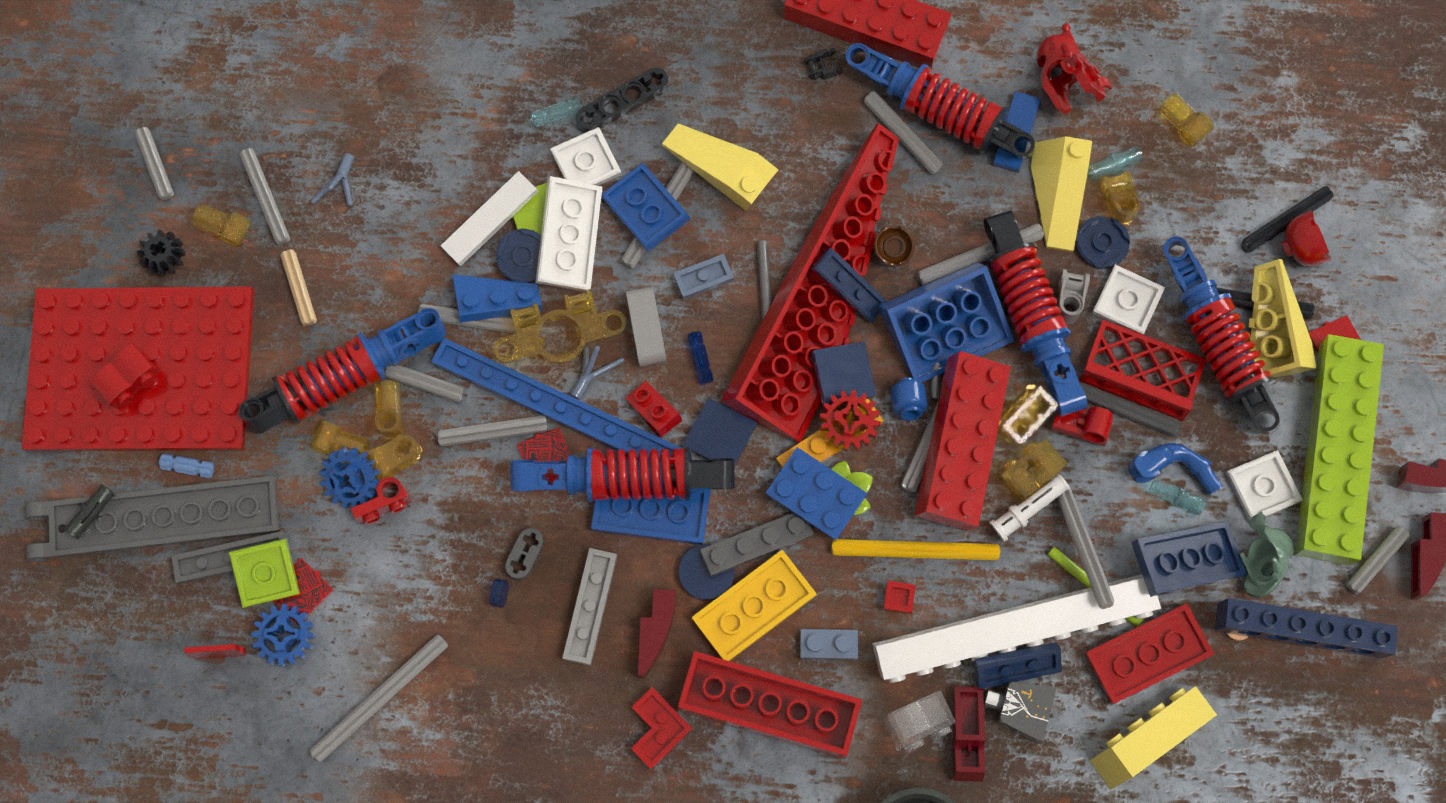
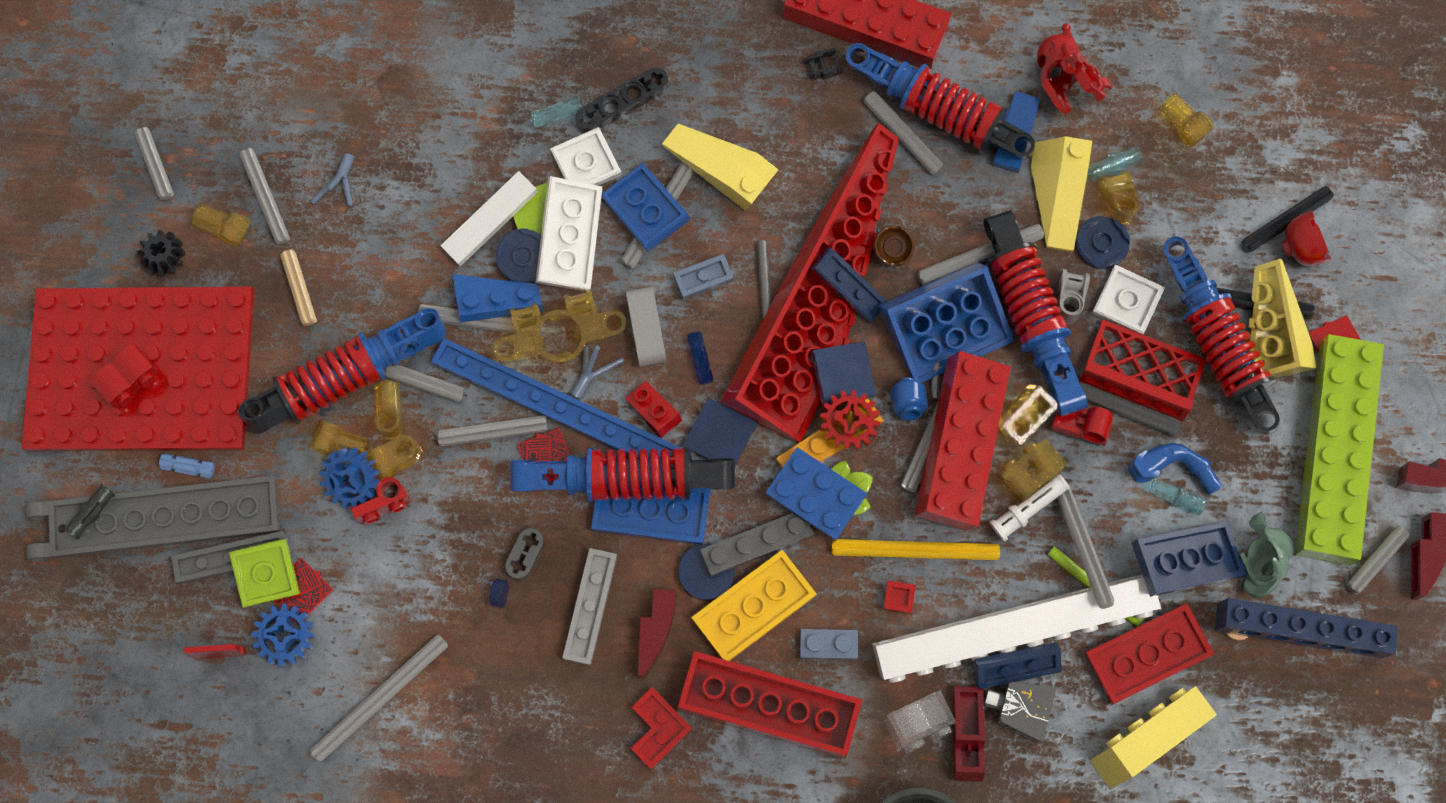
white tile [1226,450,1303,521] -> none

